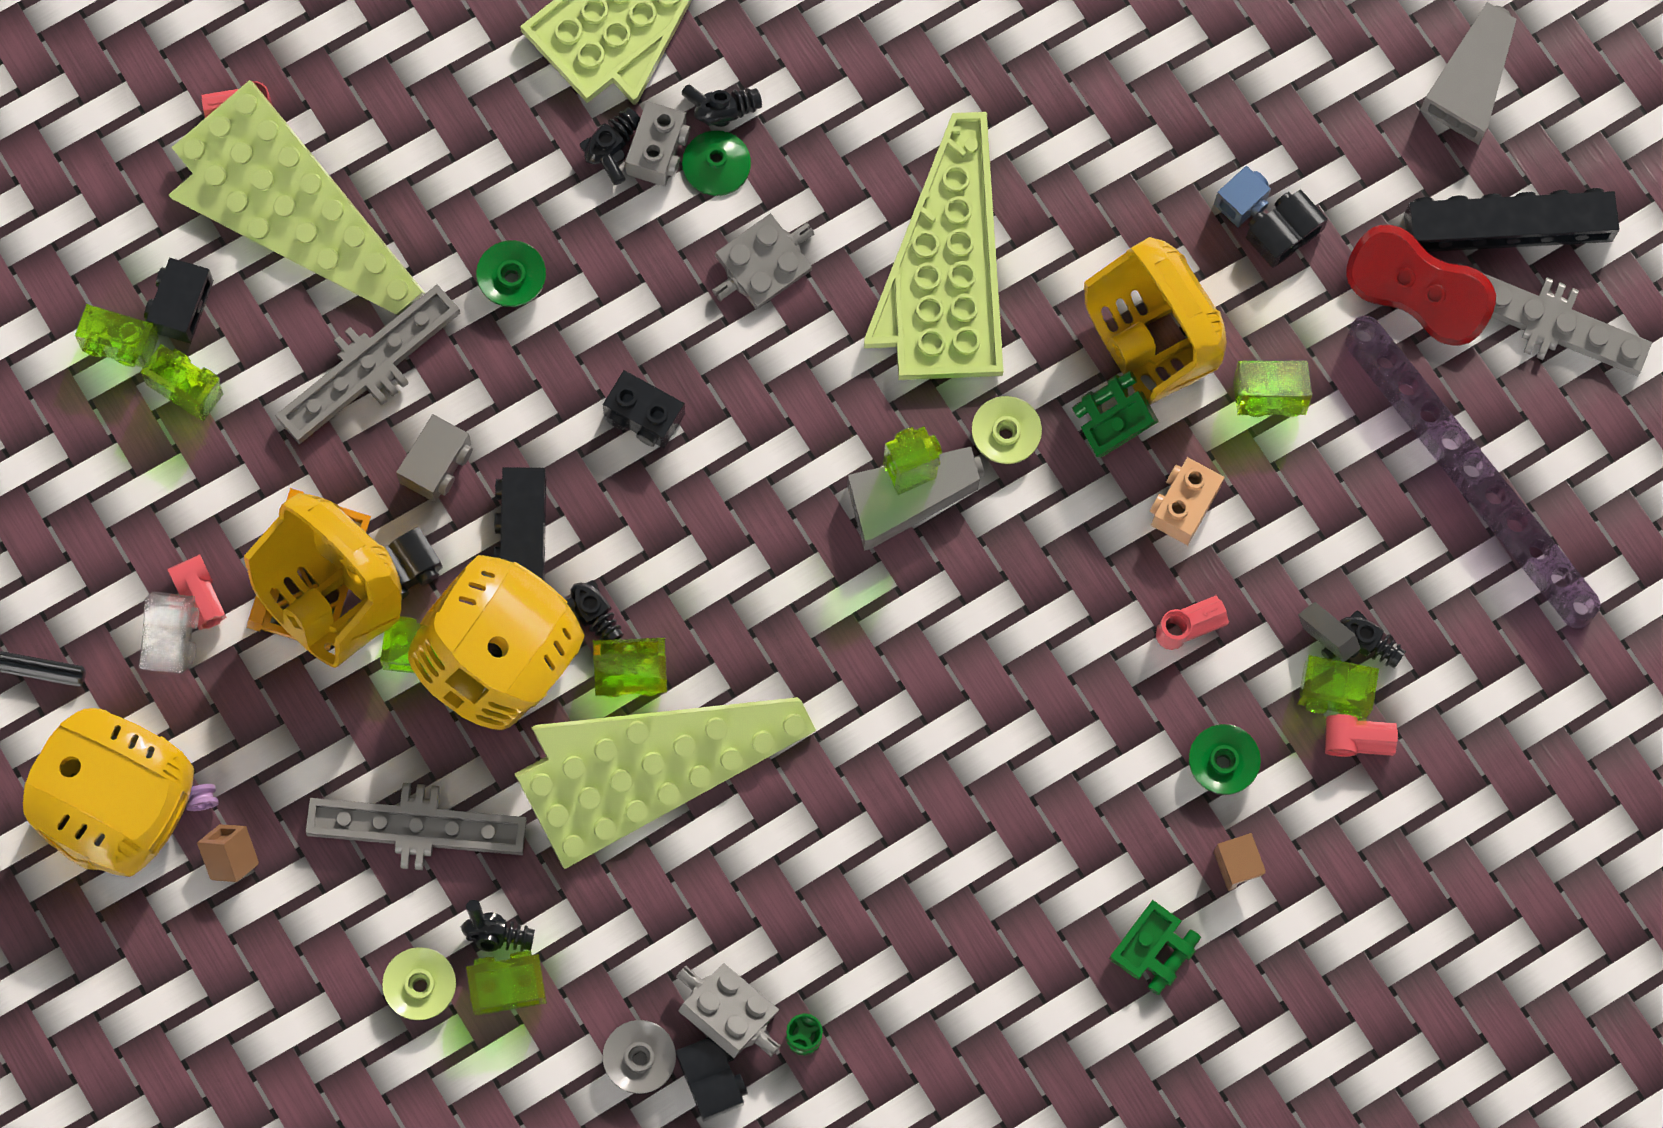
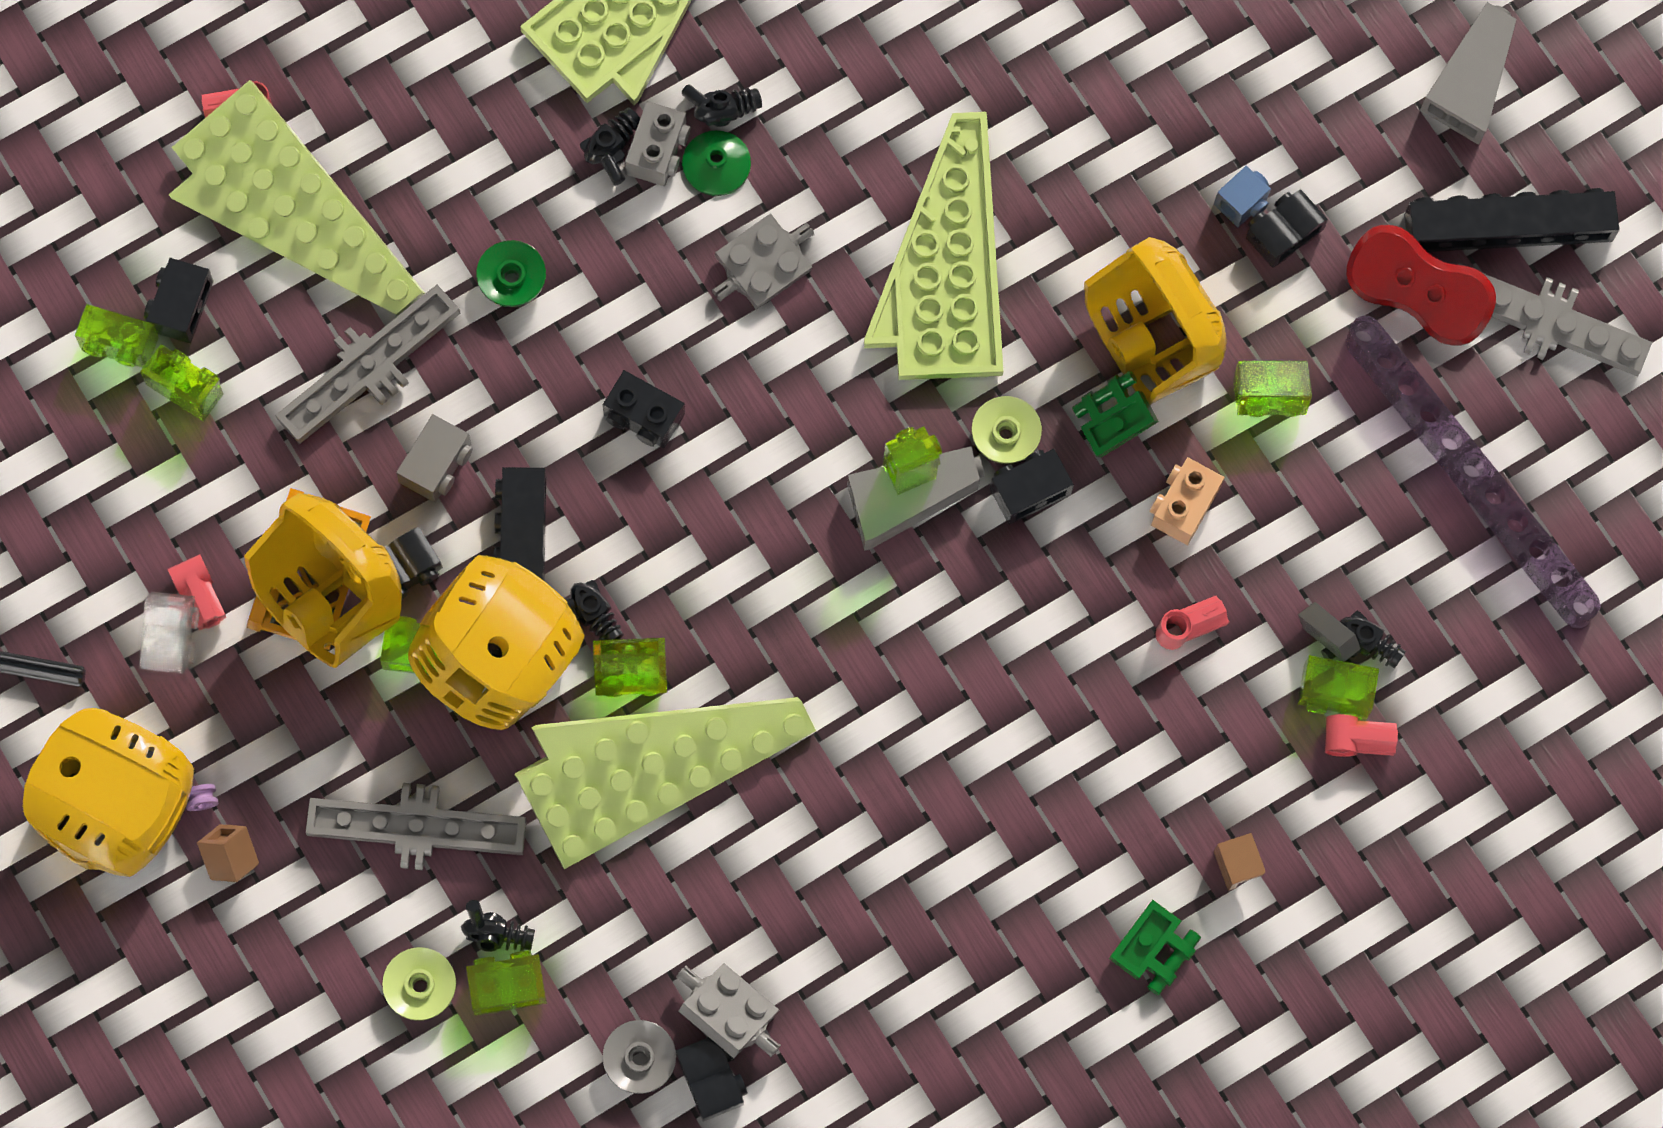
green wheel [786,1013,823,1056] -> none
green dish [1189,724,1261,795] -> none
none -> black brick [989,449,1074,525]

